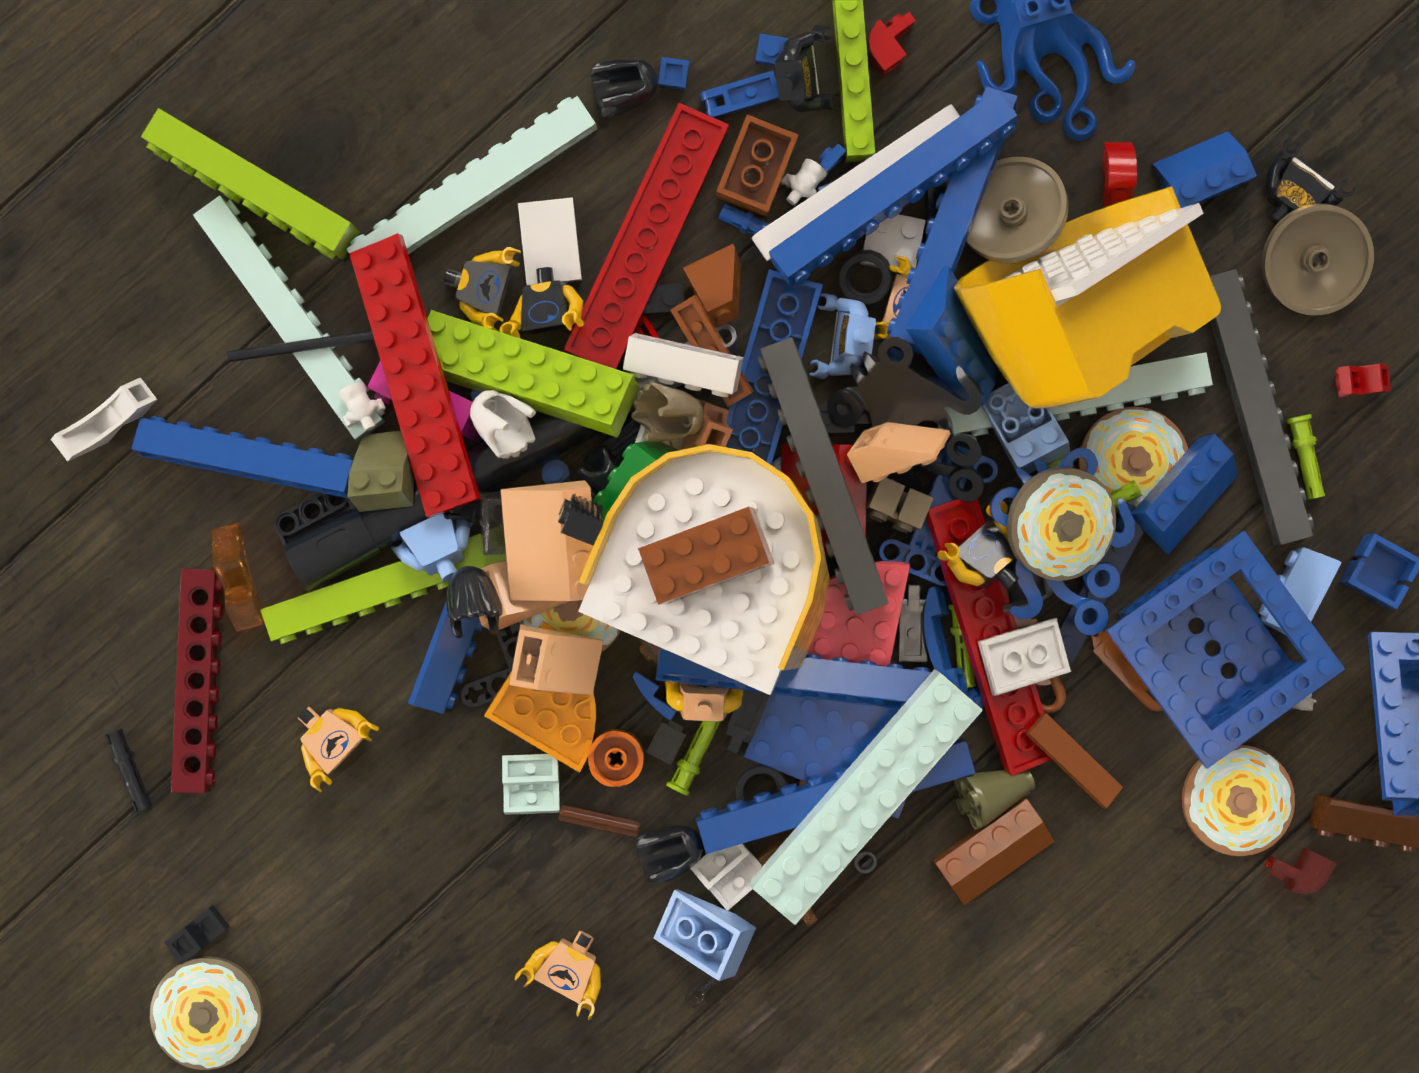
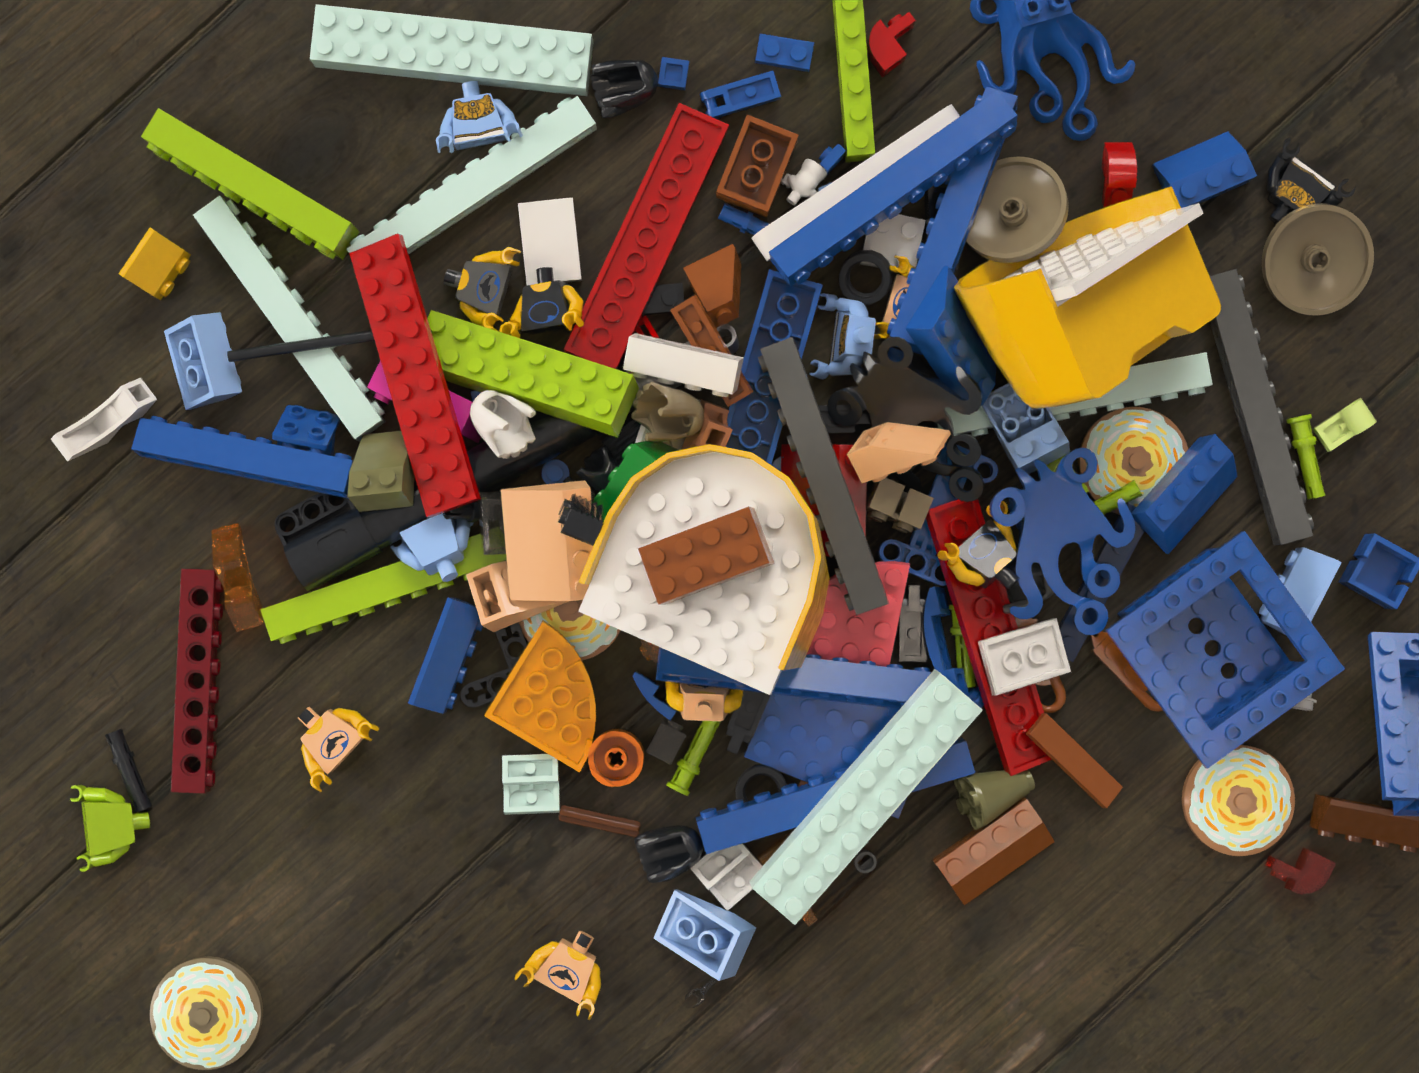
black slope [165,905,230,965] -> none
white piece [339,382,386,431] -> none
black hair [447,566,502,638] -> none
light nougat slope [509,624,603,695] -> none
black torso [775,24,840,112] -> none
dish [1007,467,1116,581] -> none
red brick [1336,364,1391,397] -> none
none -> lime torso [70,785,150,872]
none -> yellow slope [119,228,191,300]
none -> light blue slope [164,312,242,410]
none -> blue bracket [272,405,340,456]
none -> light aqua brick [310,4,593,96]
none -> light blue torso [436,81,523,153]
none -> yellowish green plate [1312,398,1377,452]

